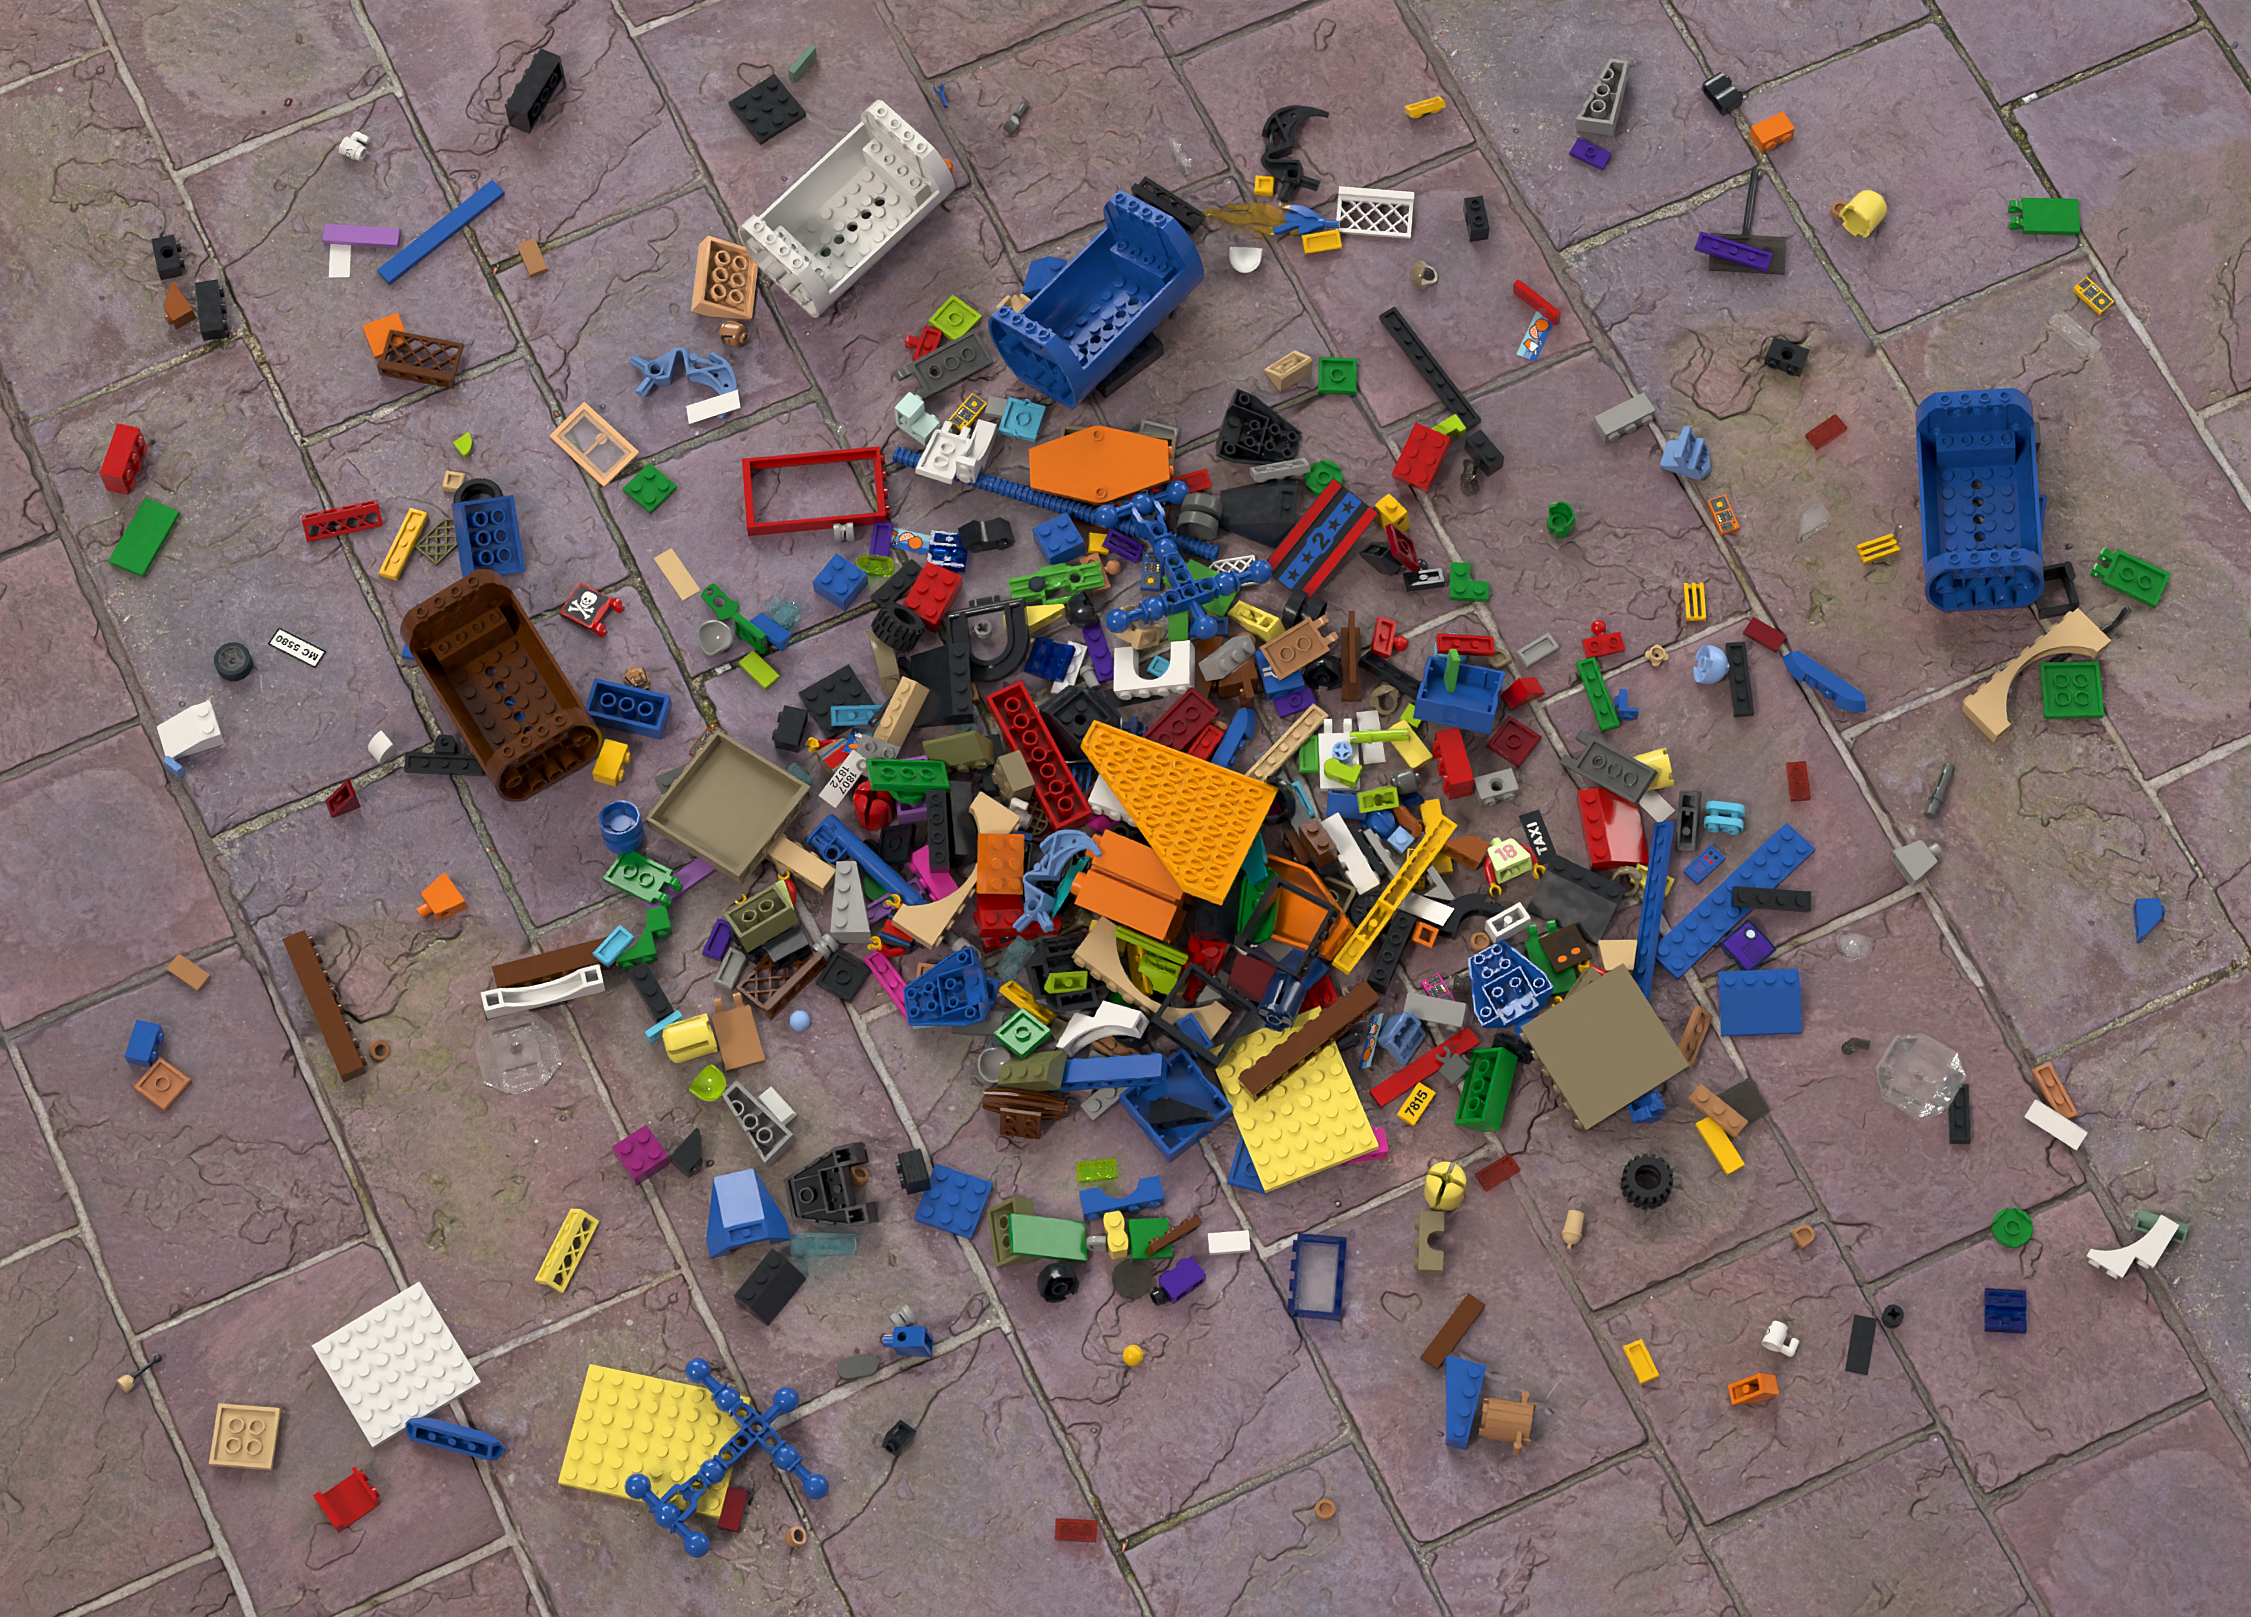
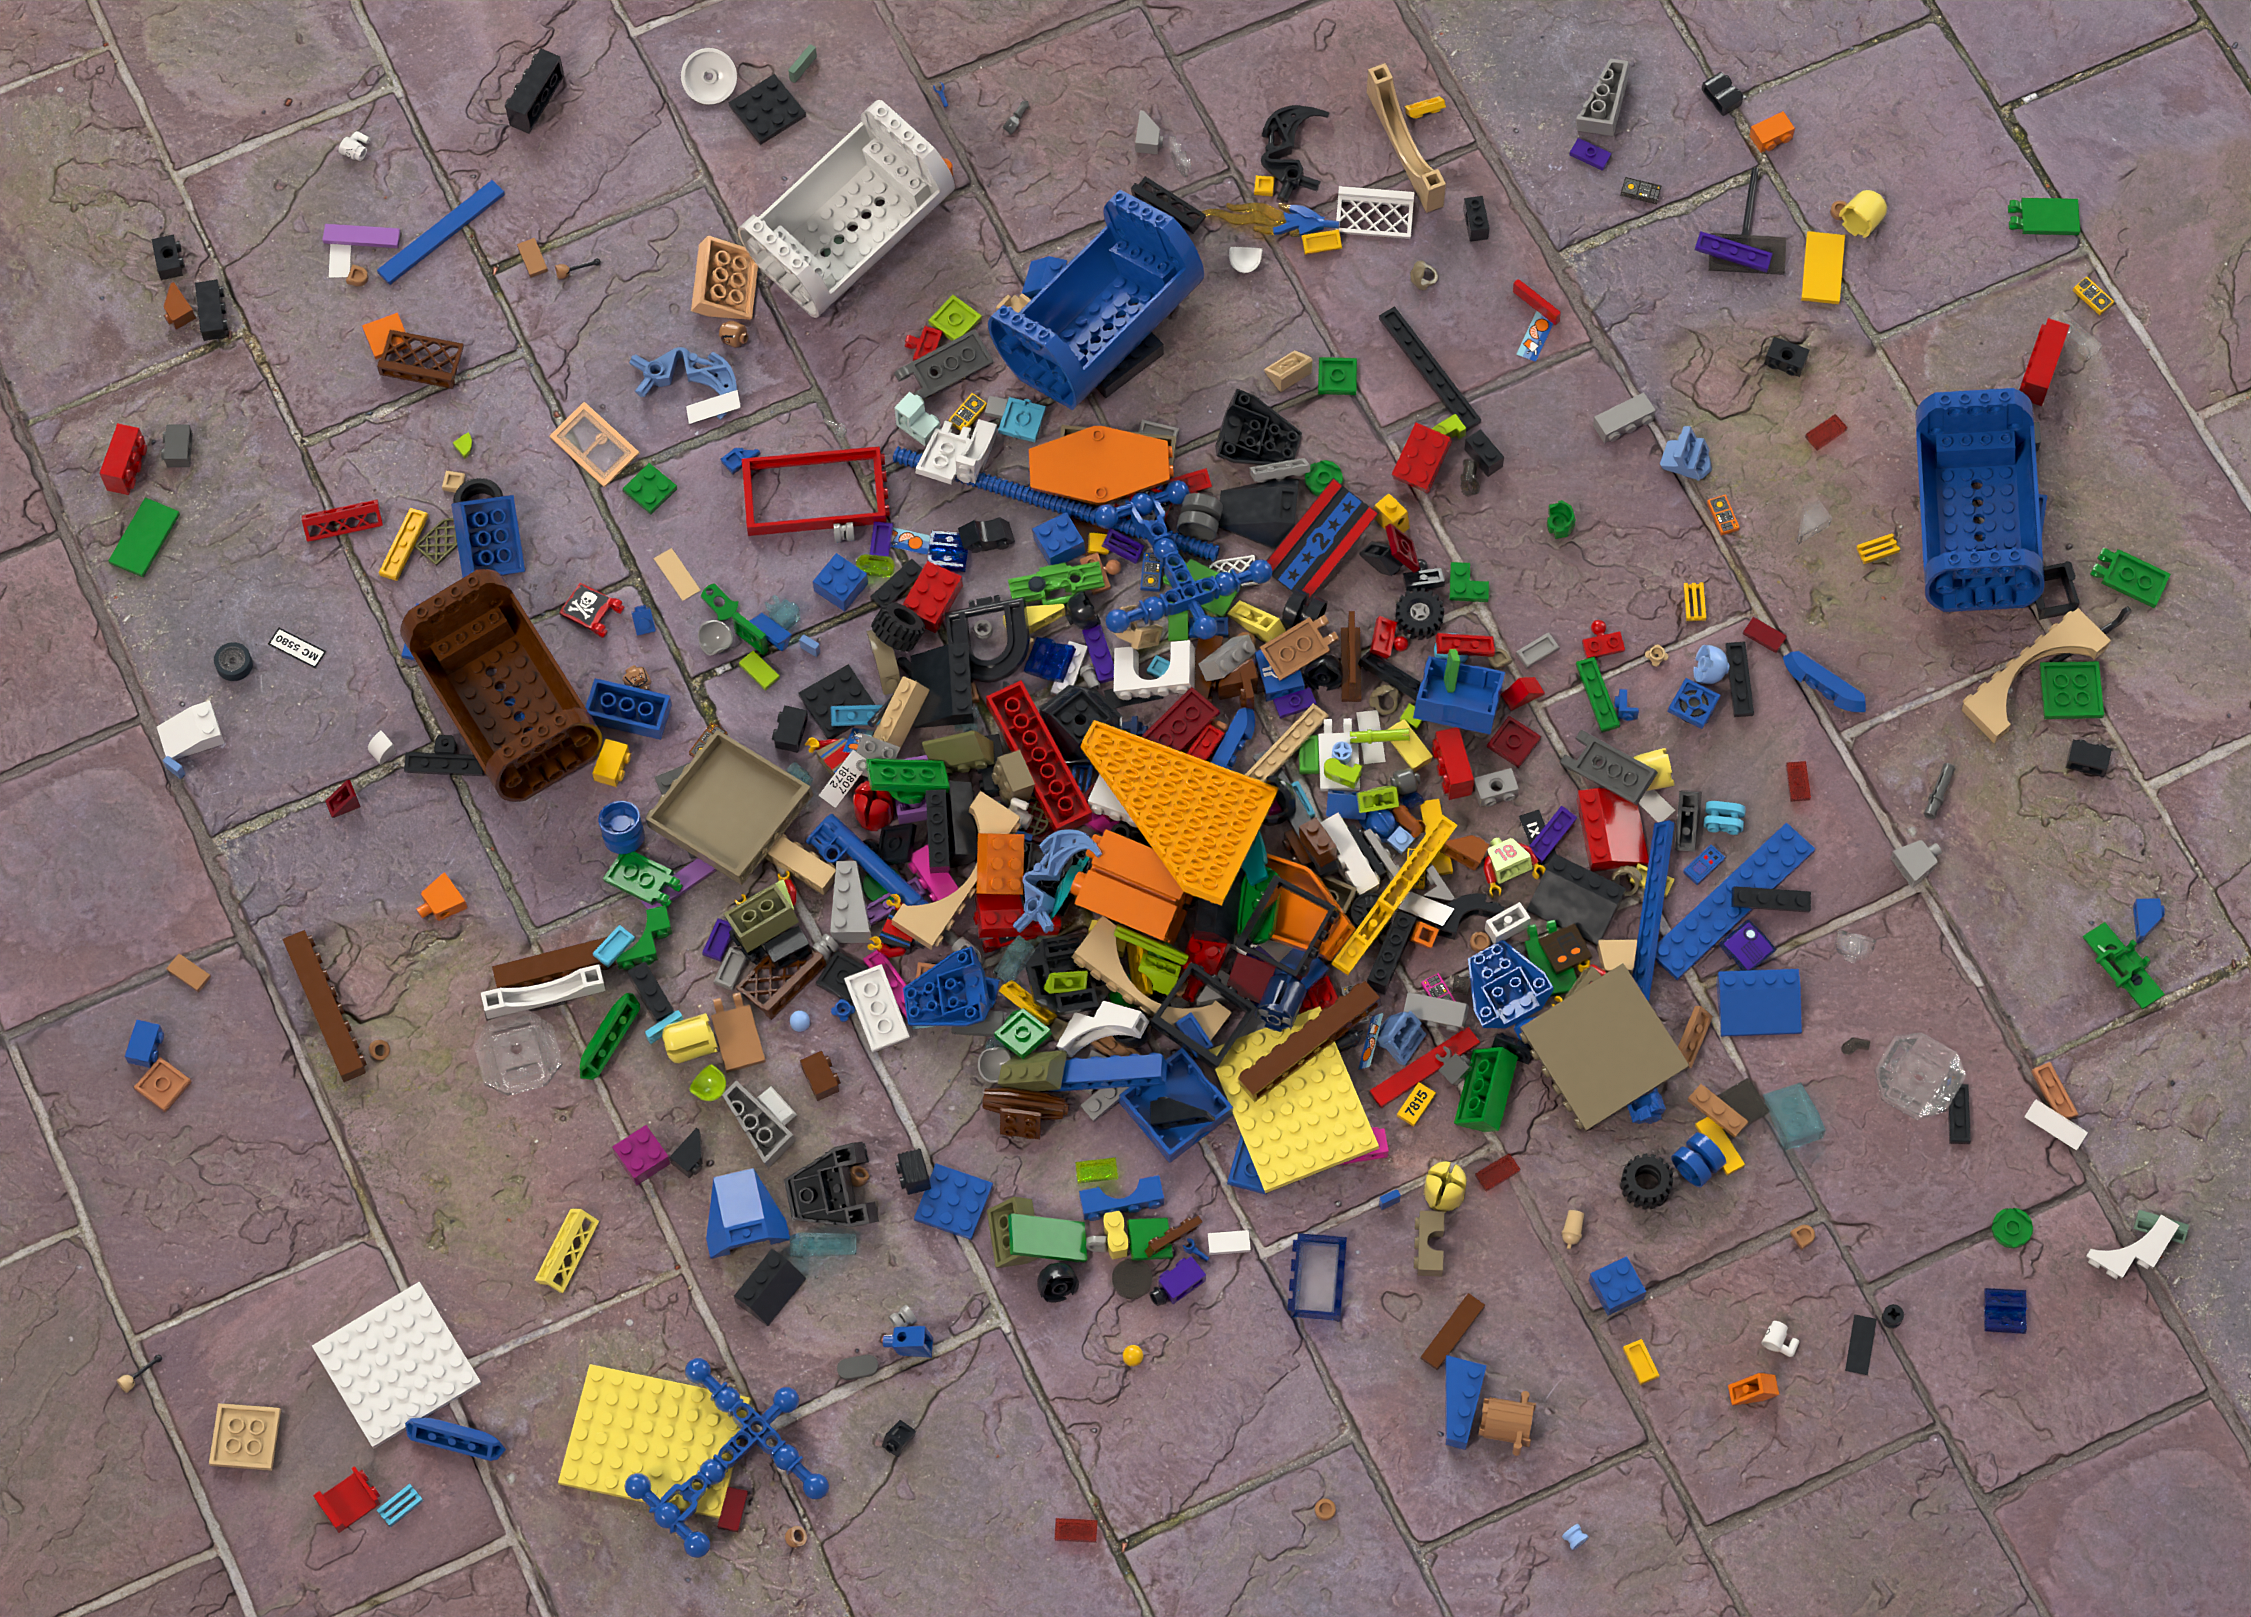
none -> dark grey brick [161,424,193,467]
none -> medium nougat tile [346,265,368,286]
none -> medium azure tile [377,1484,423,1527]
none -> hinge [555,258,601,280]
none -> green brick [579,993,640,1080]
none -> blue bracket [631,605,656,636]
none -> white dish [681,48,737,104]
none -> blue tile [720,448,760,475]
none -> medium blue tile [799,635,820,657]
none -> reddish brown brick [800,1051,841,1101]
none -> blue plate [831,999,855,1022]
none -> white plate [844,964,910,1053]
none -> light grey slope [1135,110,1163,155]
none -> blue hand [1183,1238,1209,1262]
none -> tan arch [1367,63,1446,213]
none -> blue tile [1379,1189,1401,1210]
none -> black wheel [1395,588,1444,640]
none -> dark purple plate [1529,806,1577,863]
none -> light blue wheel [1562,1524,1589,1550]
none -> blue brick [1589,1256,1646,1316]
none -> tile [1620,177,1662,205]
none -> blue piece [1667,678,1721,729]
none -> blue wheel [1671,1132,1726,1187]
none -> clear light blue slope [1763,1083,1826,1150]
none -> yellow tile [1801,231,1845,304]
none -> red brick [2019,318,2070,406]
none -> black brick [2065,739,2112,777]
none -> green piece [2082,922,2165,1010]

